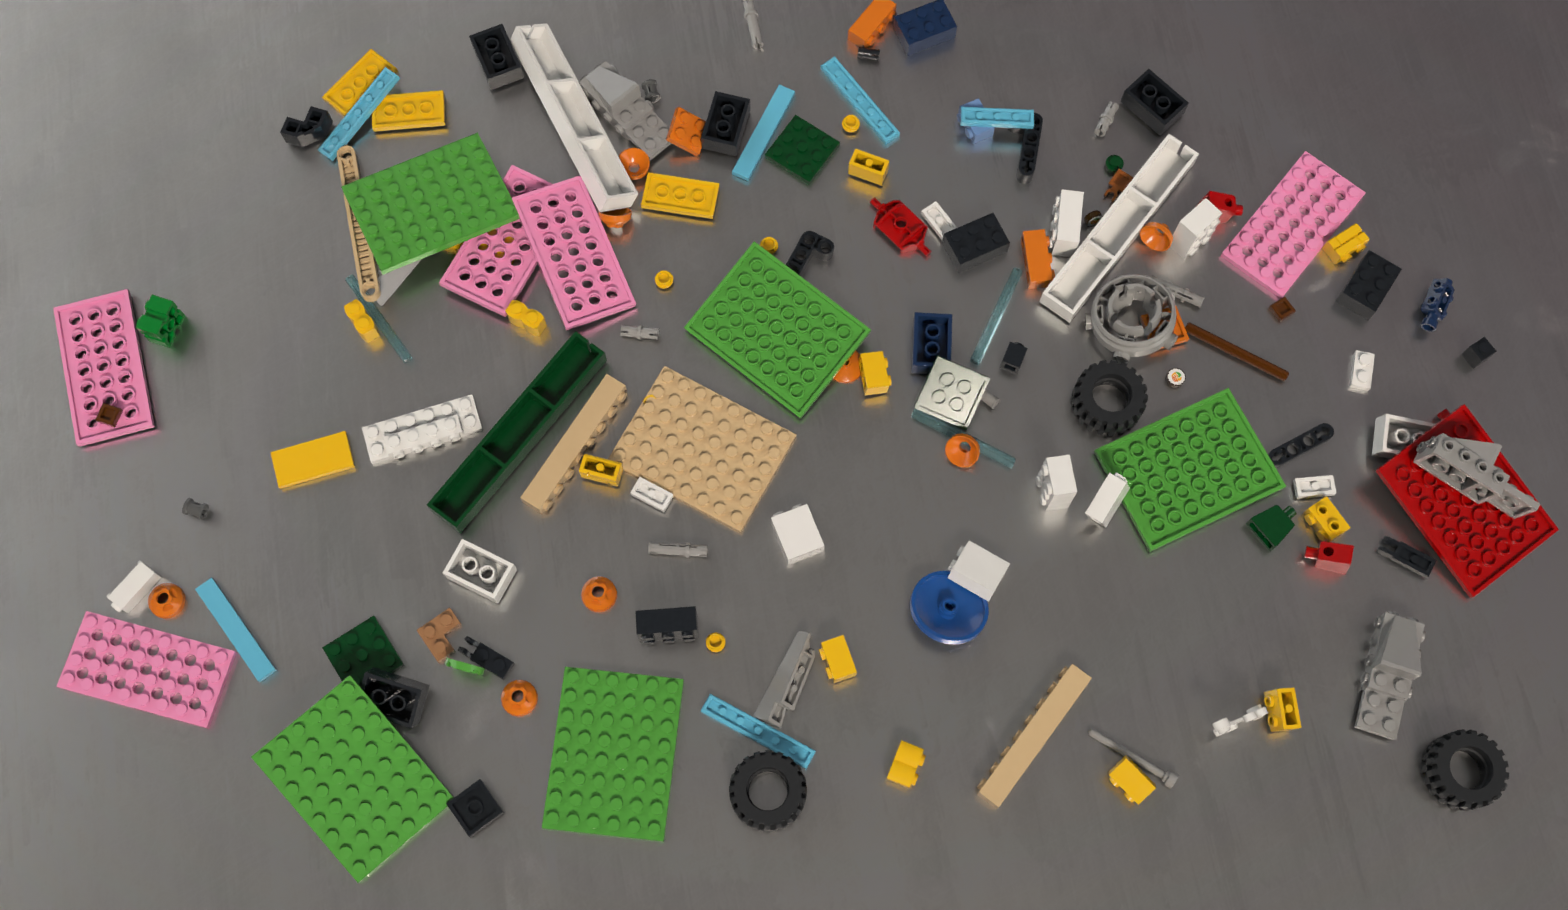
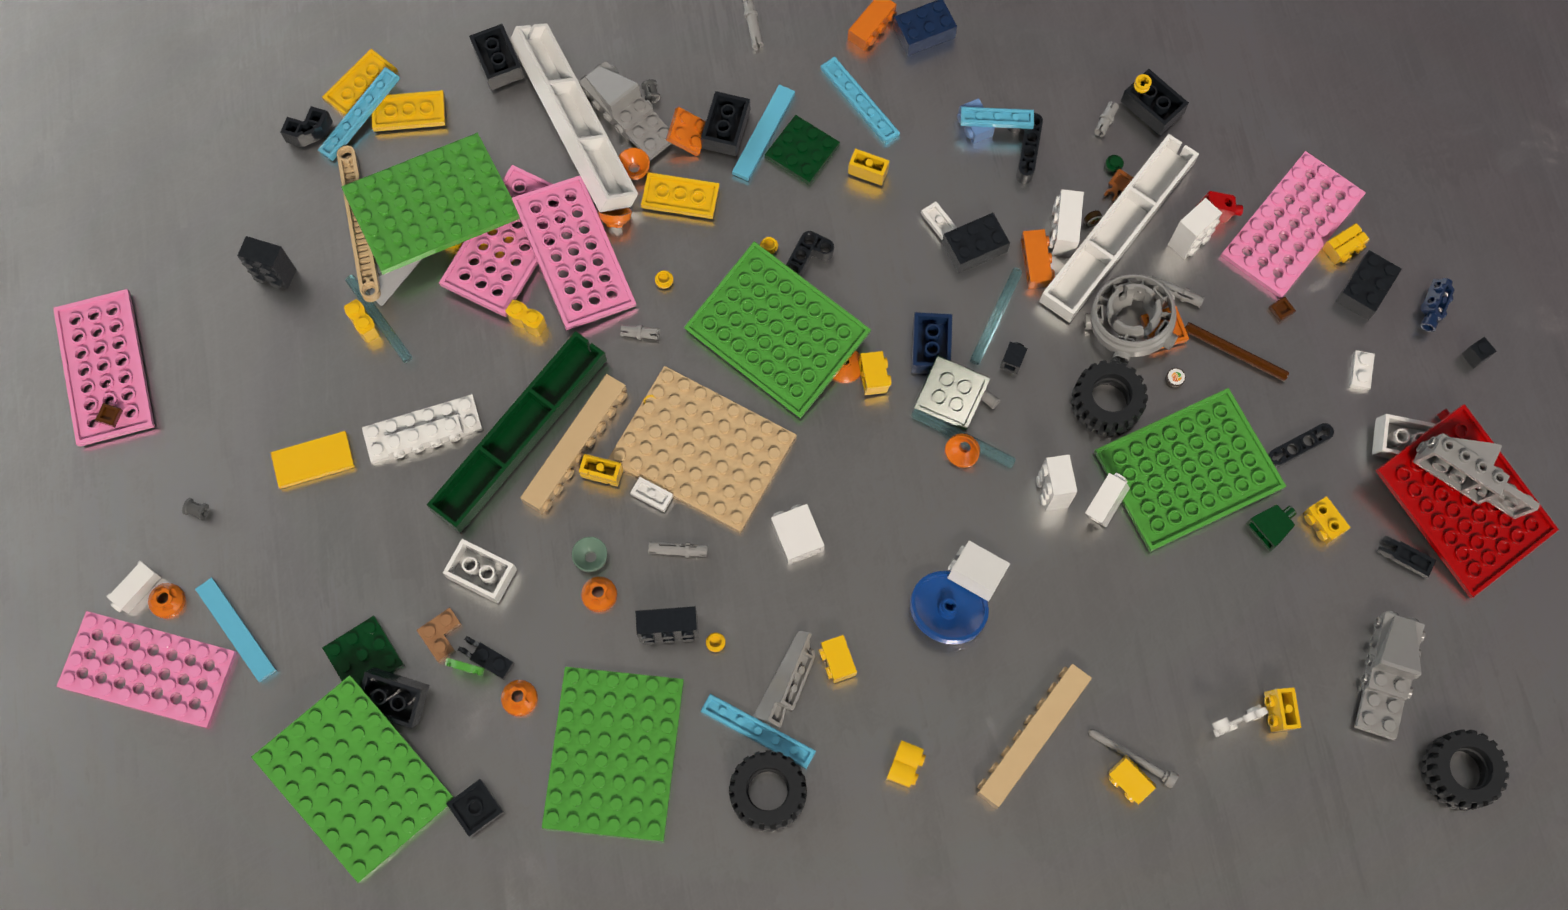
green brick [136,294,185,348] -> none
yellow plate [842,115,860,133] -> none
black pin [857,45,880,61] -> none
red plate [870,197,932,257] -> none
orange piece [1140,222,1173,252] -> none
white plate [1293,475,1336,499] -> none
red torso [1304,541,1354,575] -> none
none -> black brick [237,236,297,289]
none -> sand green piece [572,537,608,572]
none -> yellow bush [1134,74,1152,93]

